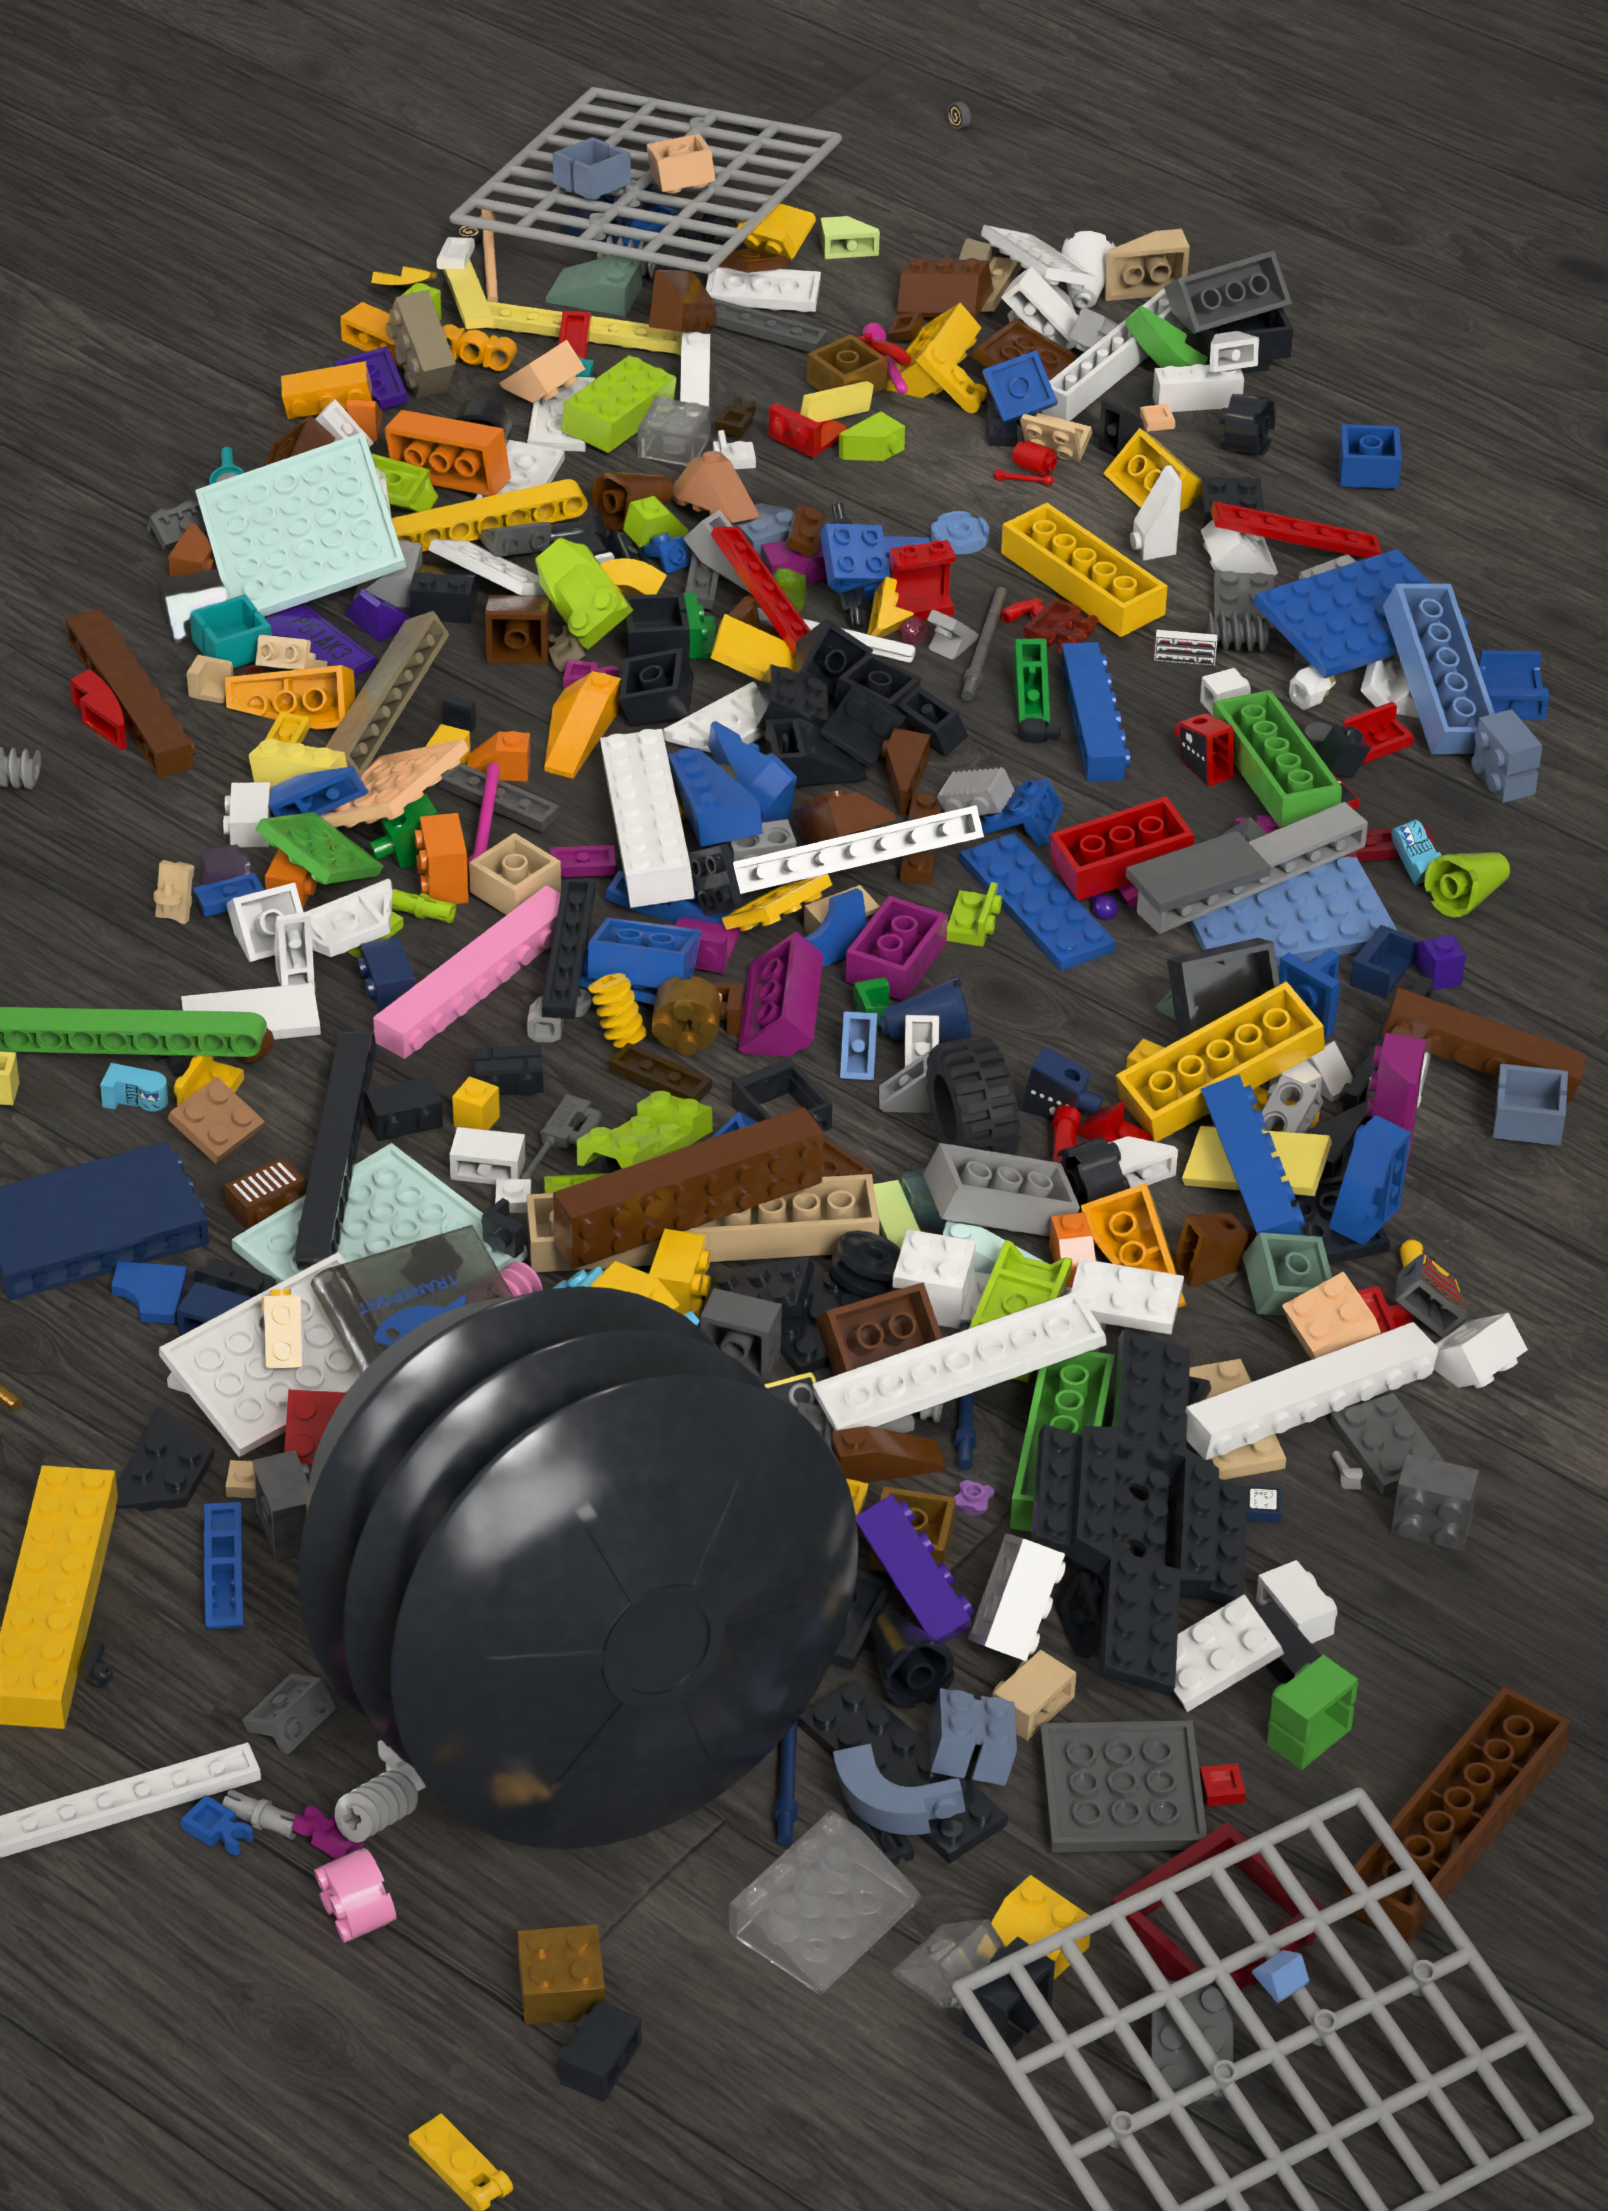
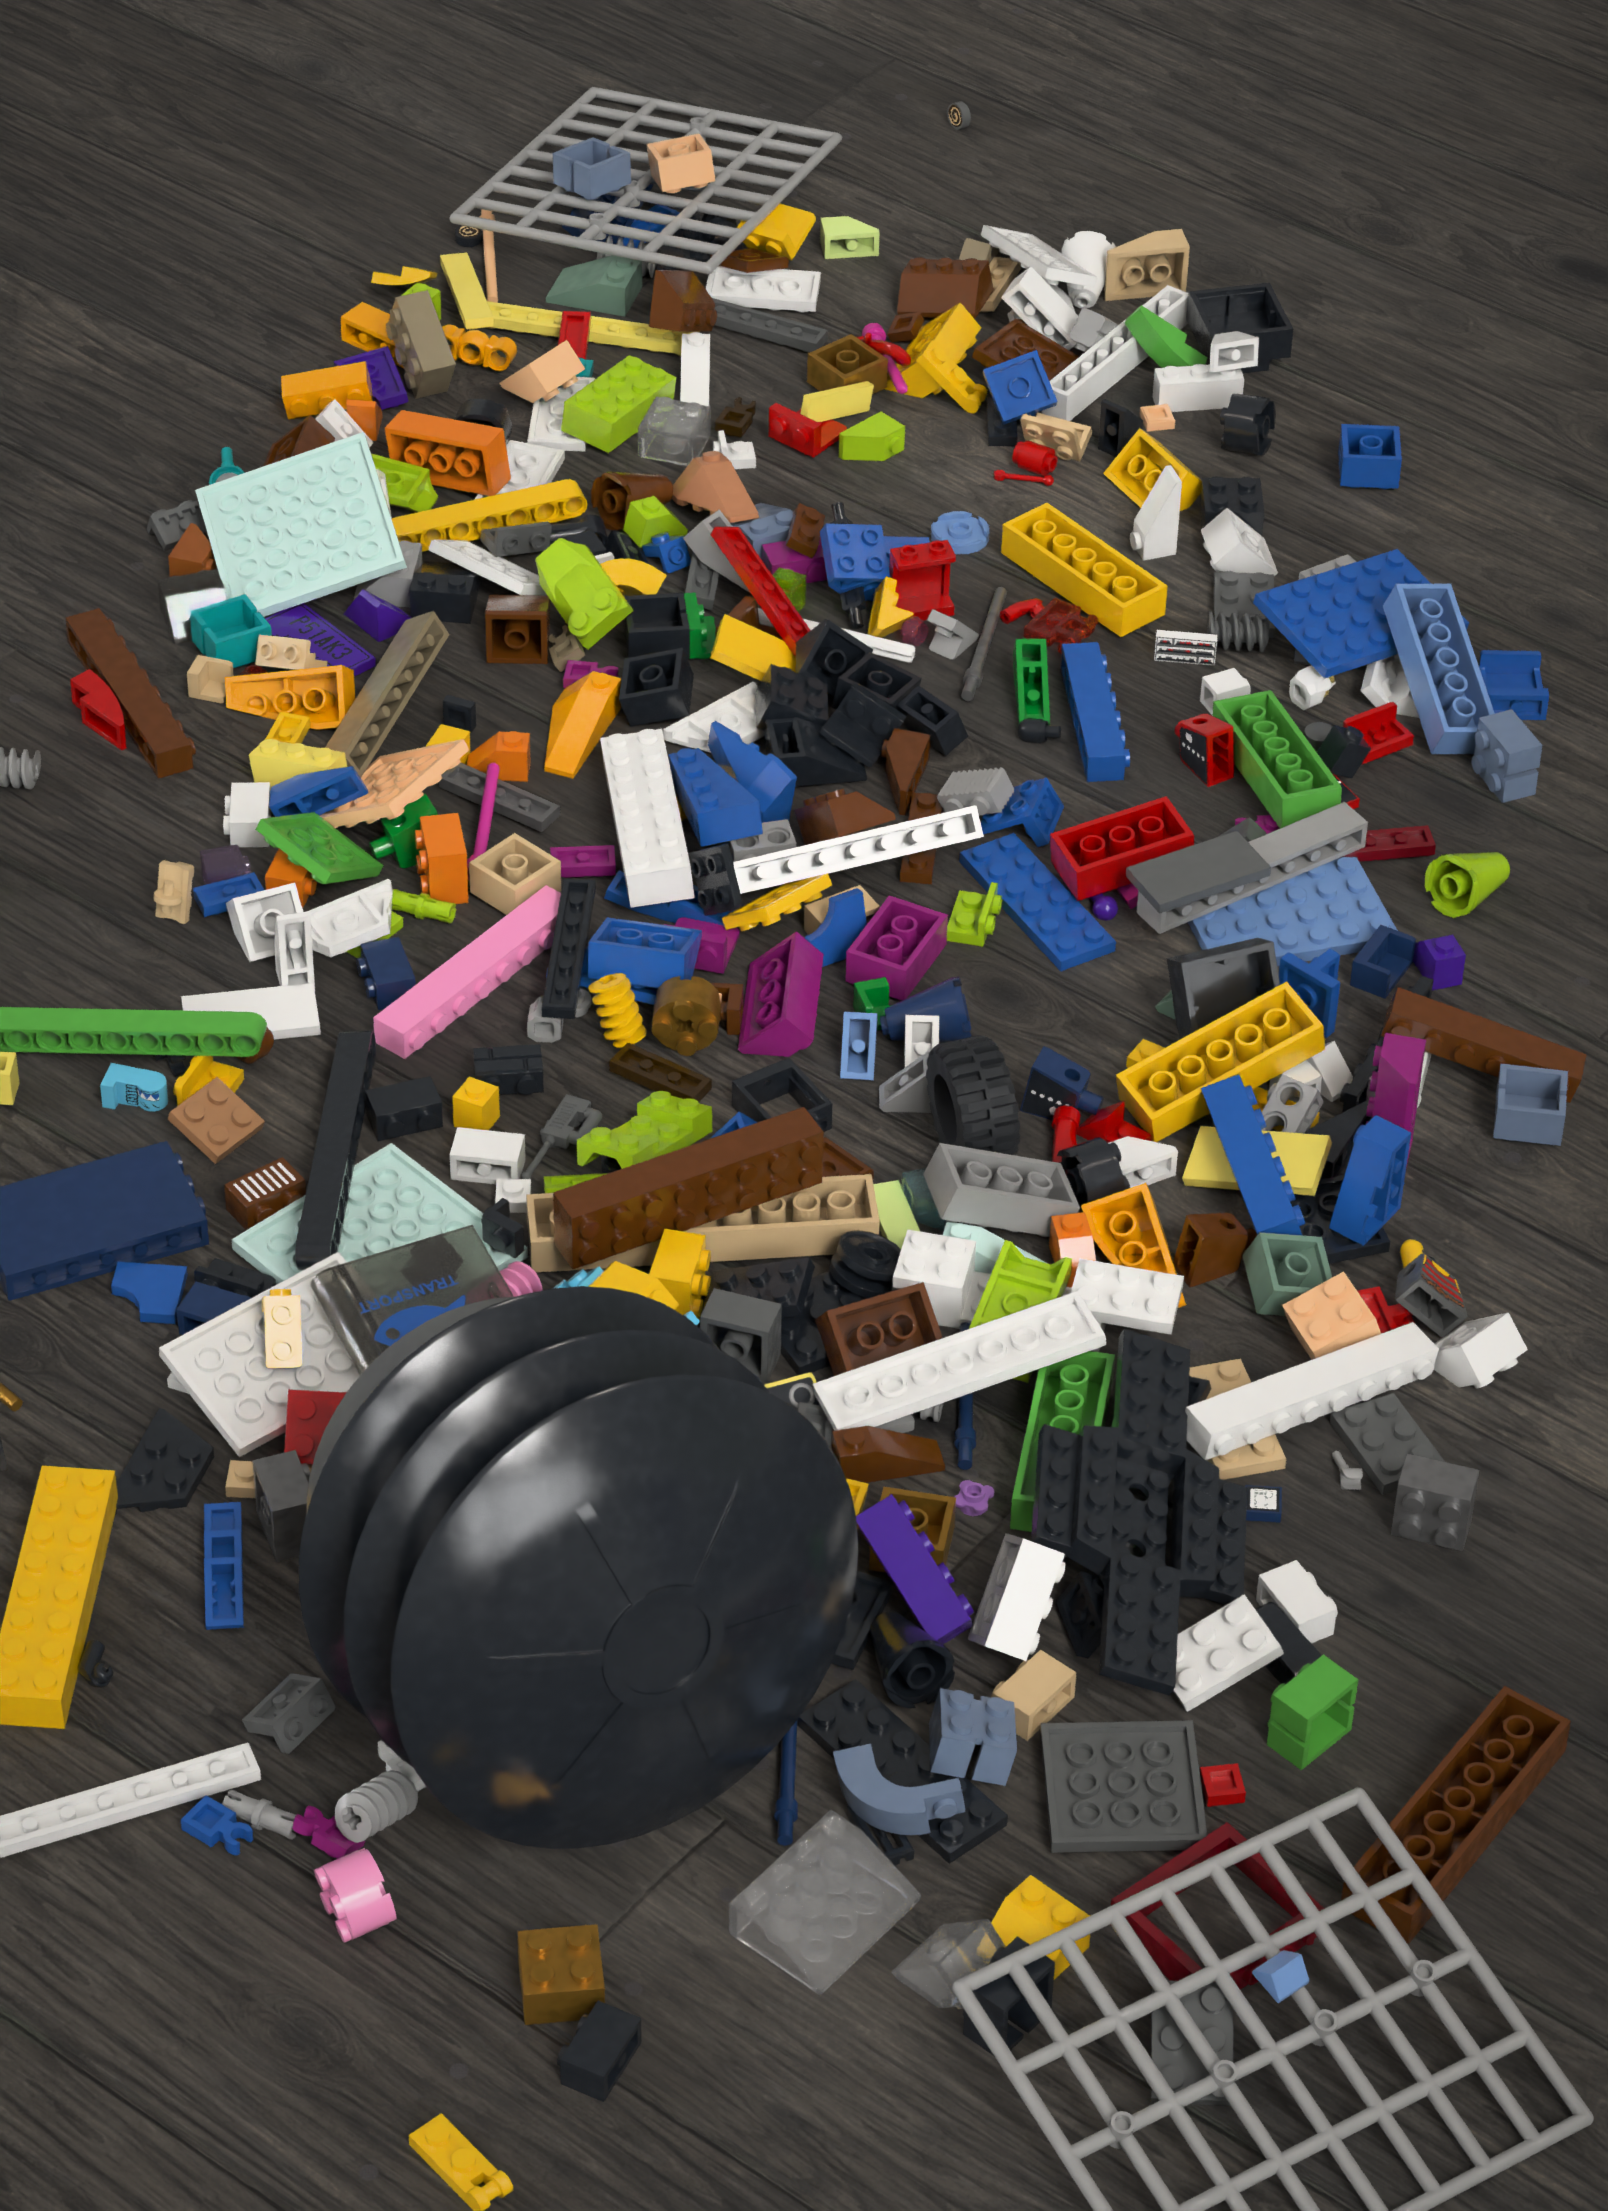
white tile [437,237,475,270] -> none
dark grey slope [1164,250,1292,334] -> none
red tile [1210,502,1382,558] -> none
medium azure leg [1391,819,1441,886] -> none

